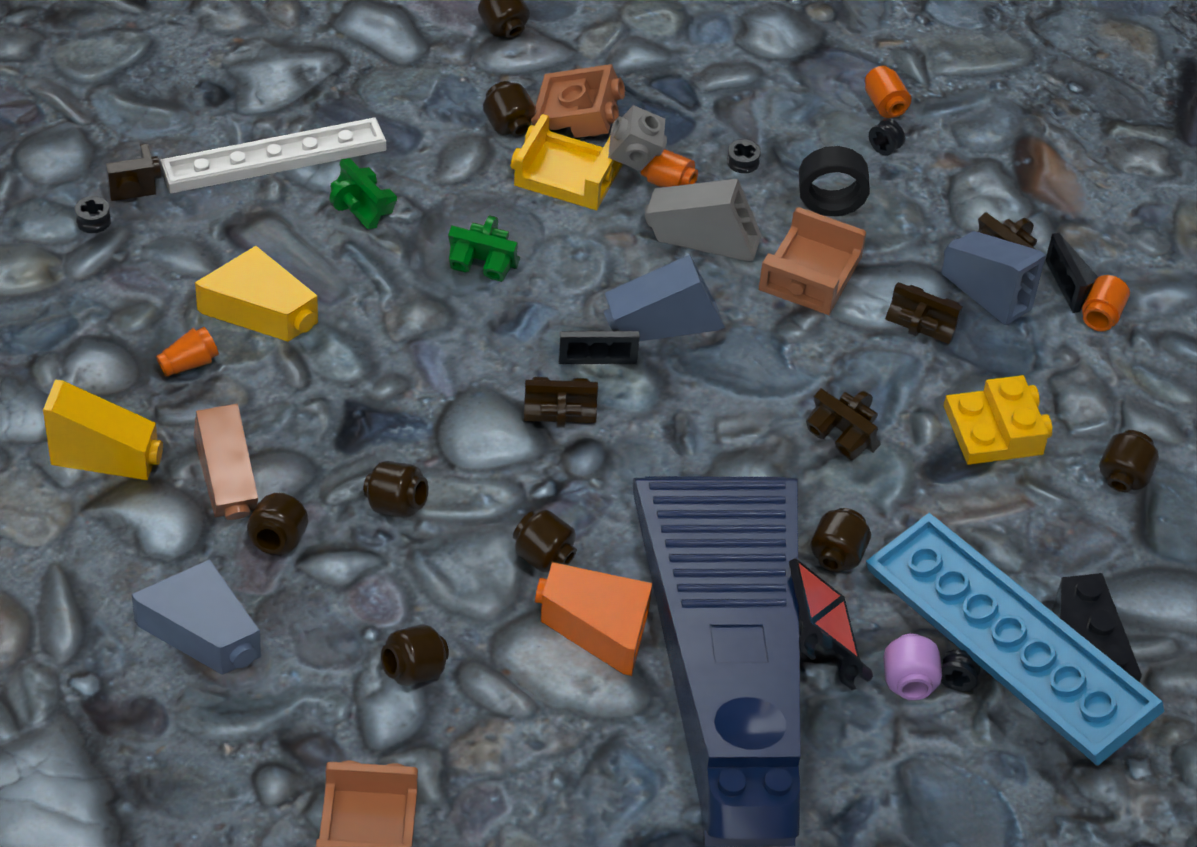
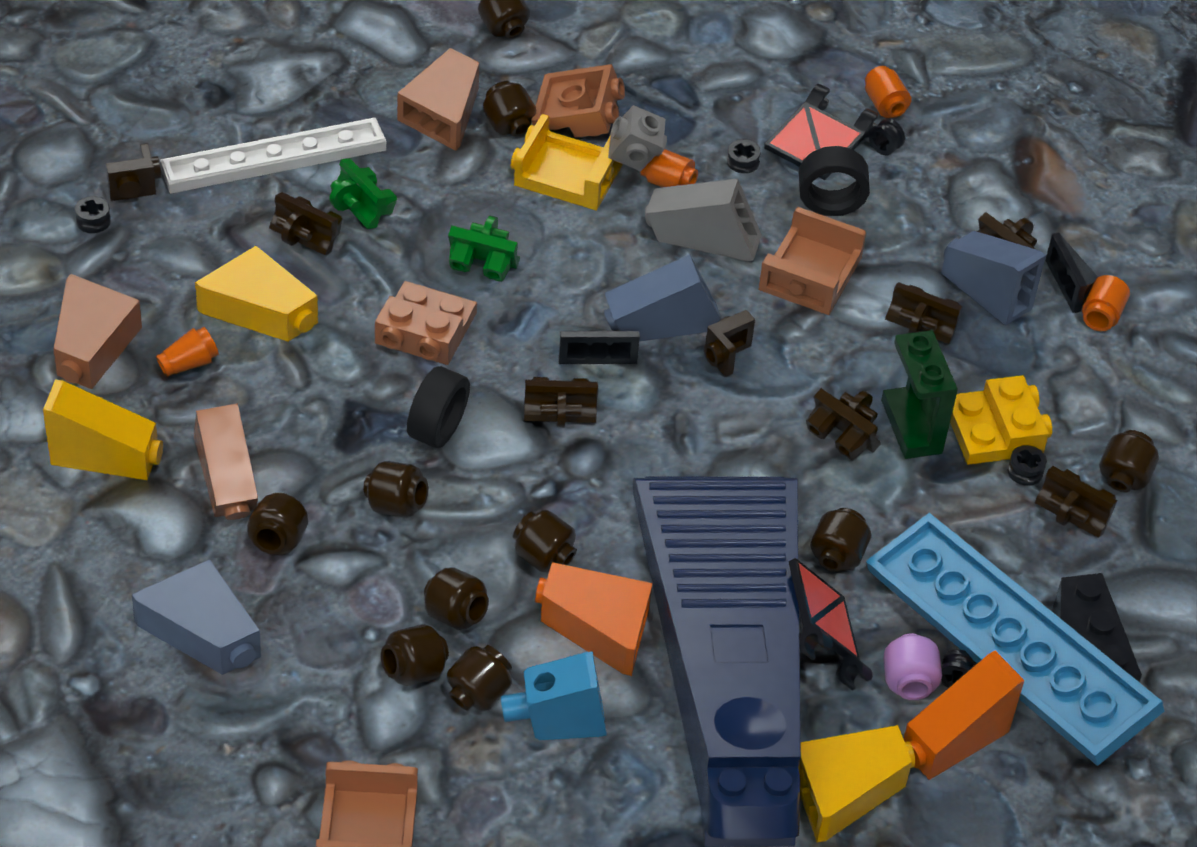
none -> nougat slope [53,274,142,389]
none -> dark brown hips [269,192,343,256]
none -> nougat plate [375,281,477,365]
none -> nougat slope [397,48,479,151]
none -> black tyre [407,366,470,448]
none -> dark brown head [424,567,489,630]
none -> dark brown head [447,645,512,711]
none -> dark azure torso [501,651,607,740]
none -> dark brown bracket [704,310,755,377]
none -> flag [764,84,878,180]
none -> yellow slope [799,725,915,843]
none -> dark green panel [881,330,958,459]
none -> orange slope [903,650,1024,780]
none -> black bush [1007,445,1047,486]
none -> dark brown hips [1035,466,1118,538]

